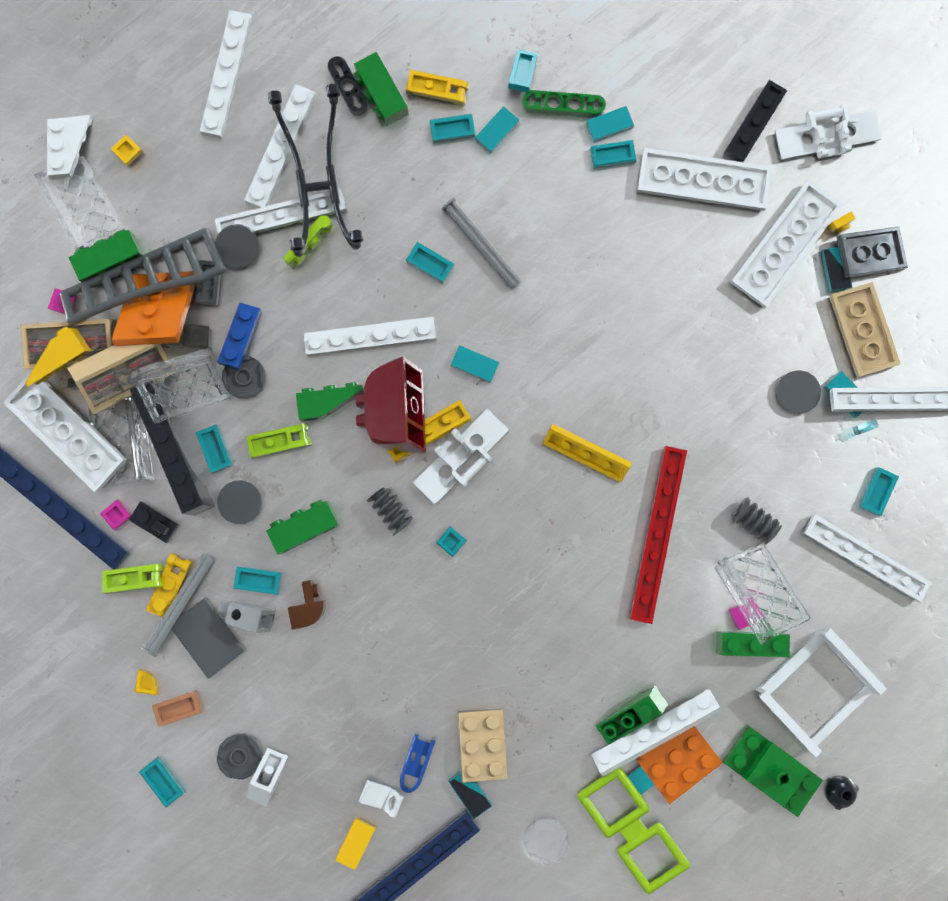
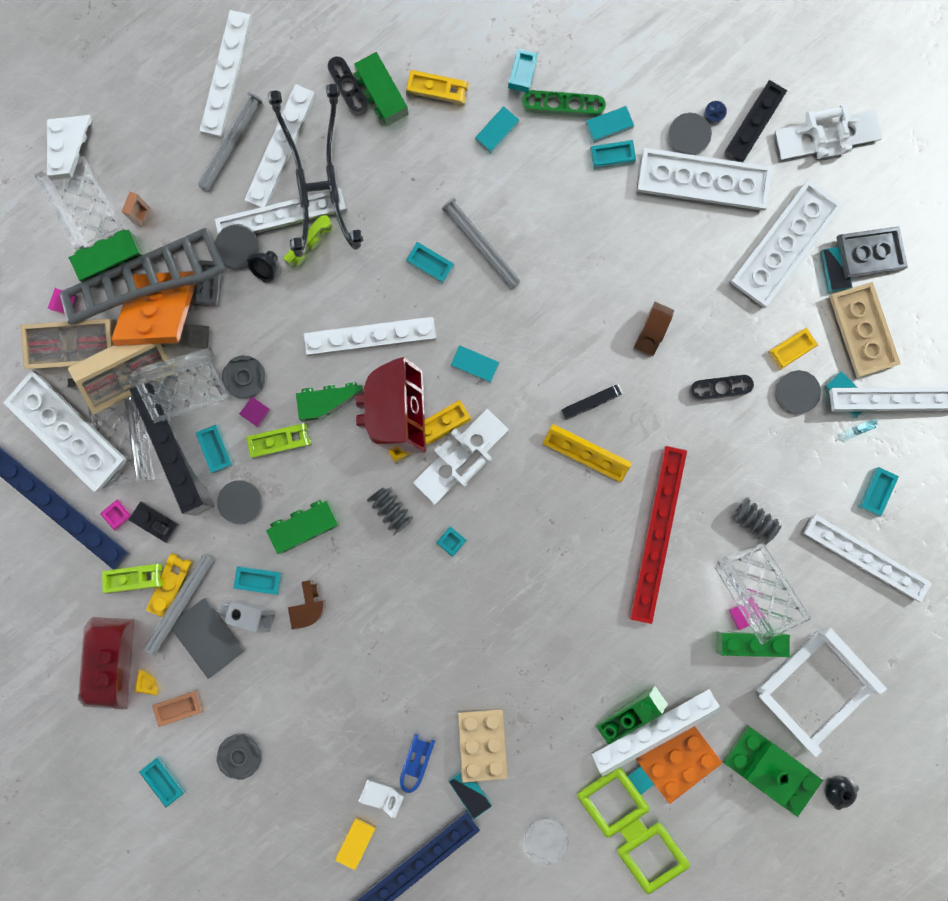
yellow slope [25,327,92,387] -> none
yellow plate [111,135,143,167] -> none
blue plate [217,302,262,370] -> none
white slope [246,748,288,807] -> none
teal tile [430,114,475,143] -> none
yellow plate [826,211,856,235] -> none
none -> dark red hips [78,617,134,709]
none -> nougat tile [121,192,150,227]
none -> light grey axle [198,92,263,191]
none -> magenta tile [239,397,271,427]
none -> black piece [247,251,278,283]
none -> black beam [561,384,623,420]
none -> reddish brown brick [633,301,674,356]
none -> dark grey tile [668,112,712,155]
none -> black beam [689,375,754,401]
none -> dark blue tile [704,101,727,124]
none -> yellow tile [769,327,818,369]

